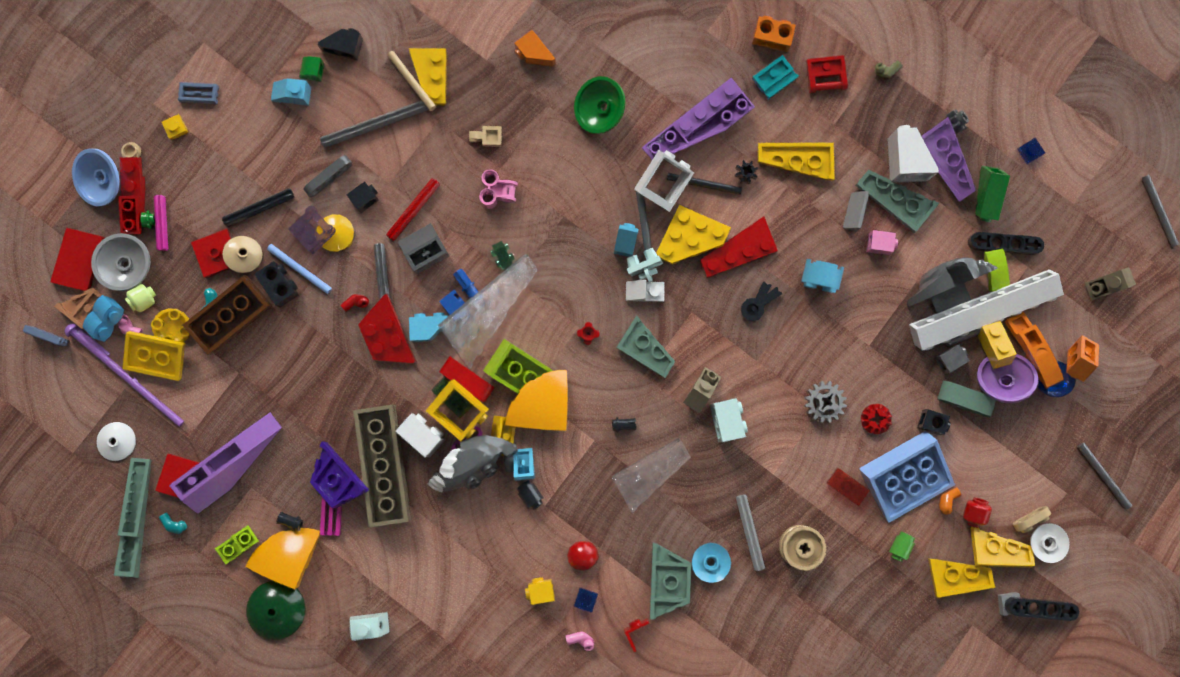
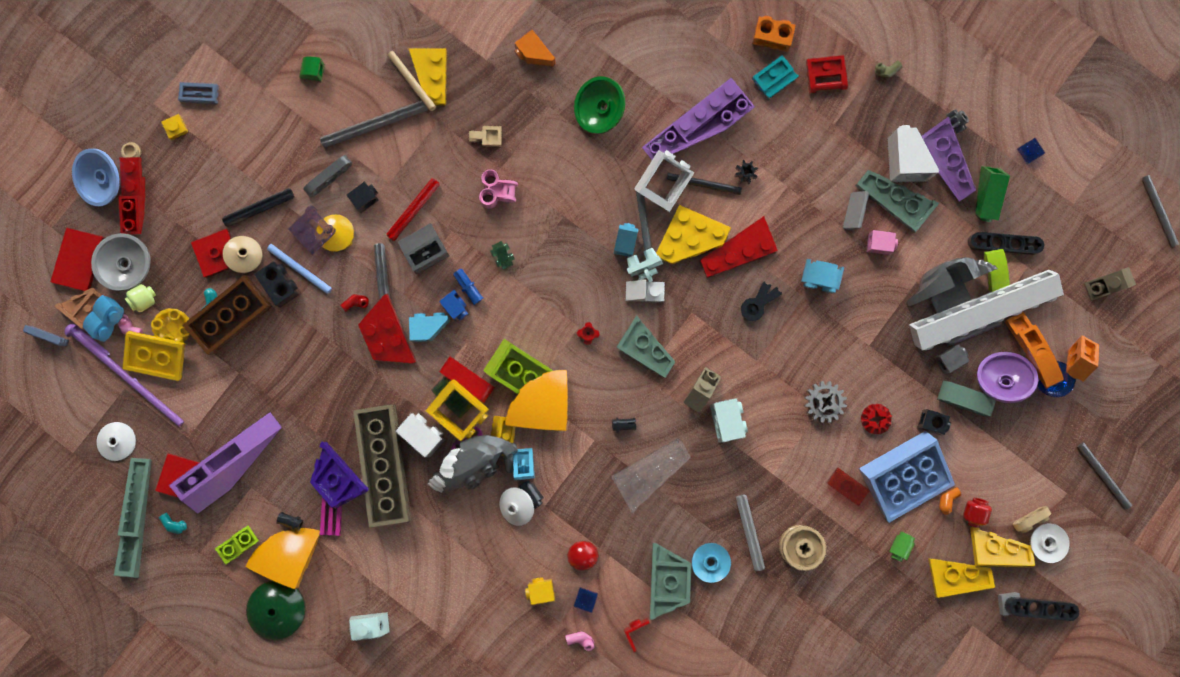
green plate [141,210,155,229] -> none
dark pink axle [154,195,168,251] -> none
medium azure slope [271,78,311,106] -> none
black slope [318,28,363,60] -> none
clear wing [438,254,538,369] -> none
yellow wing [757,143,835,181] -> none
yellow brick [978,321,1017,369] -> none
none -> white dish [499,487,534,526]

